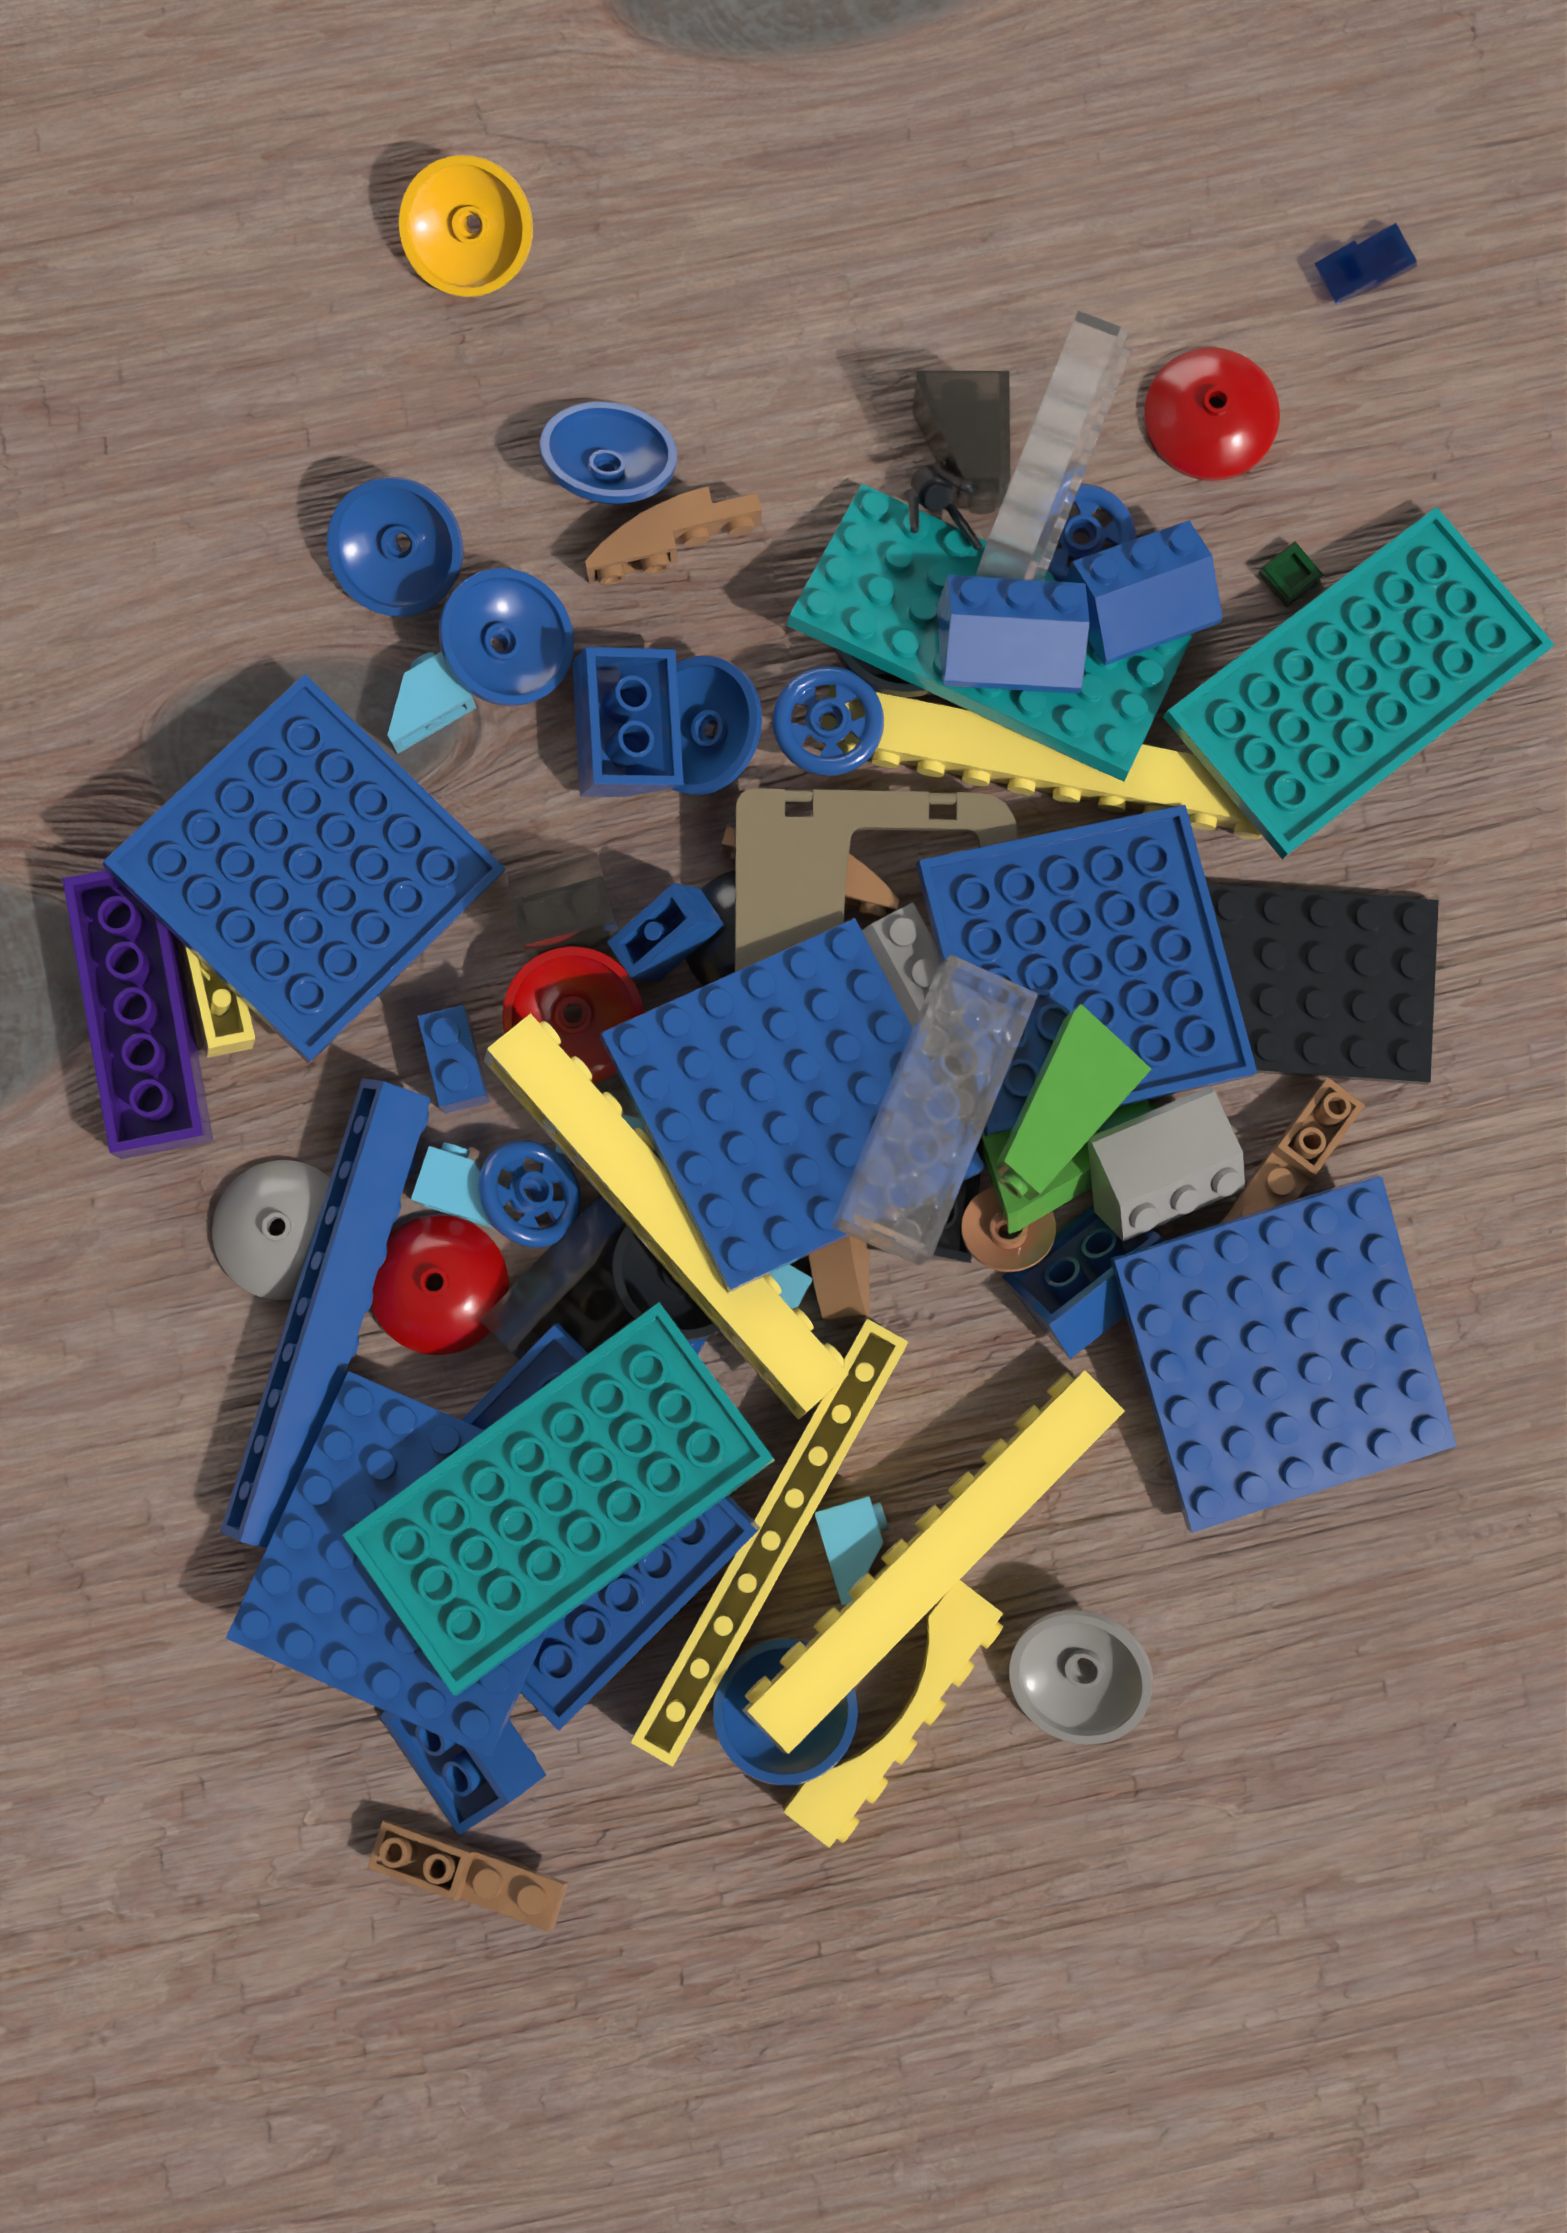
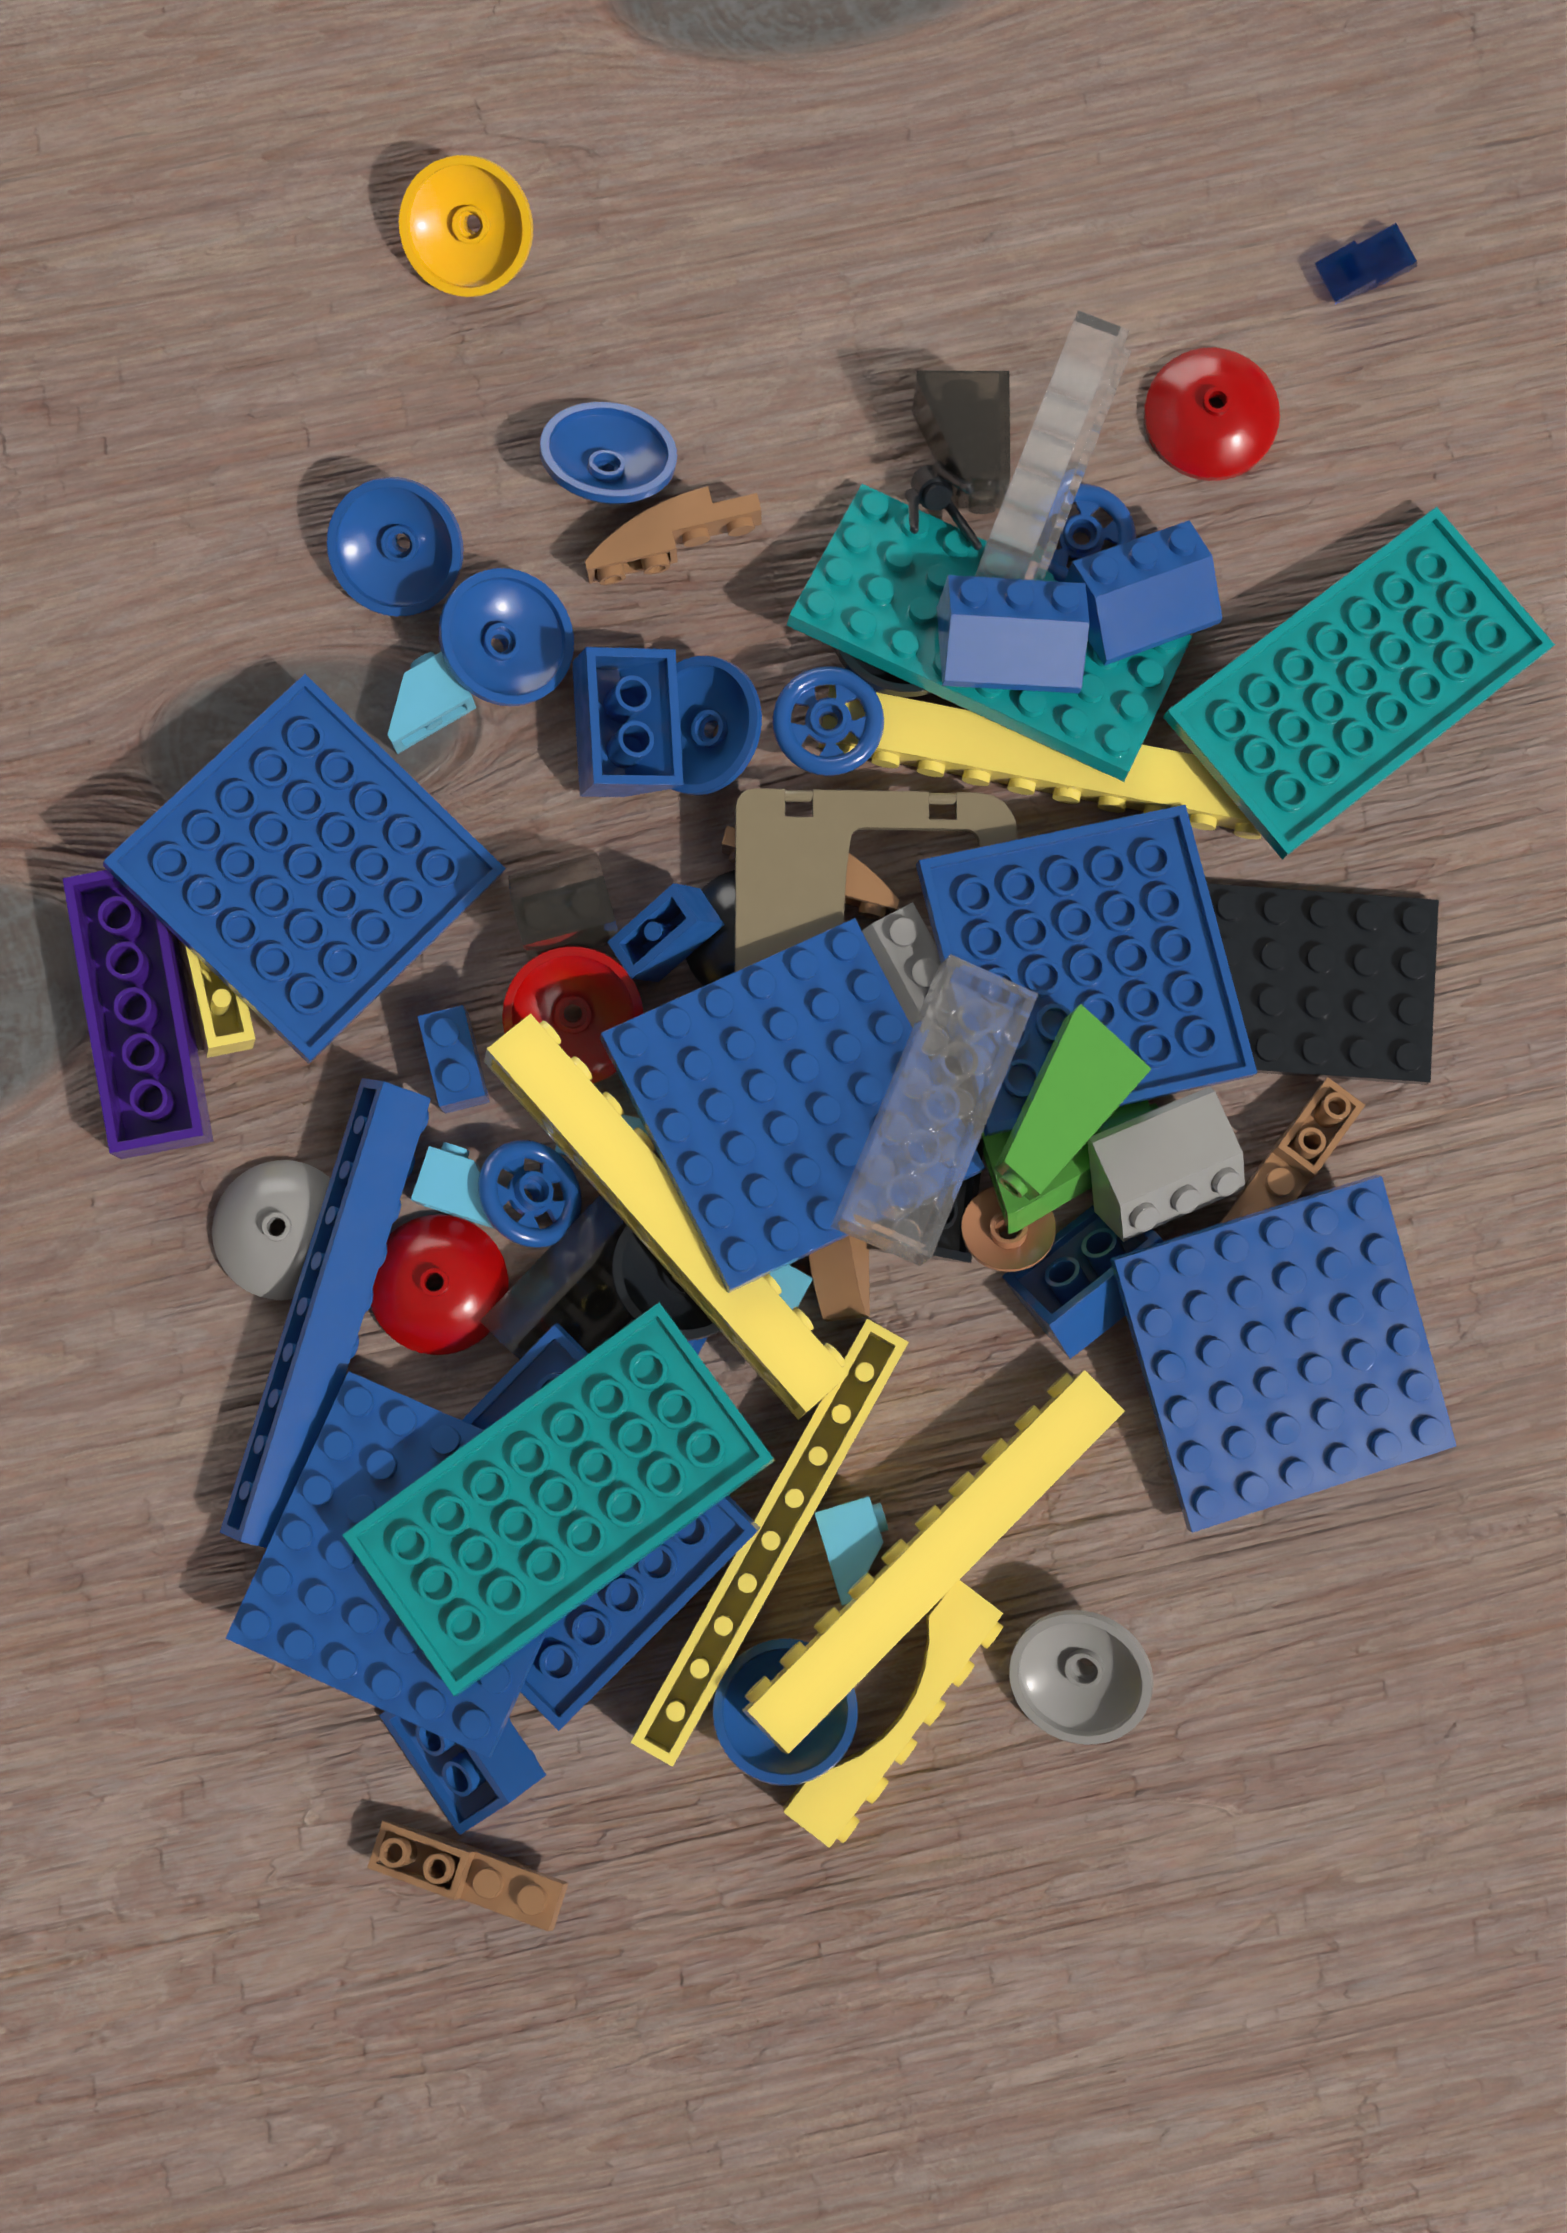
dark green tile [1258,541,1324,607] -> none

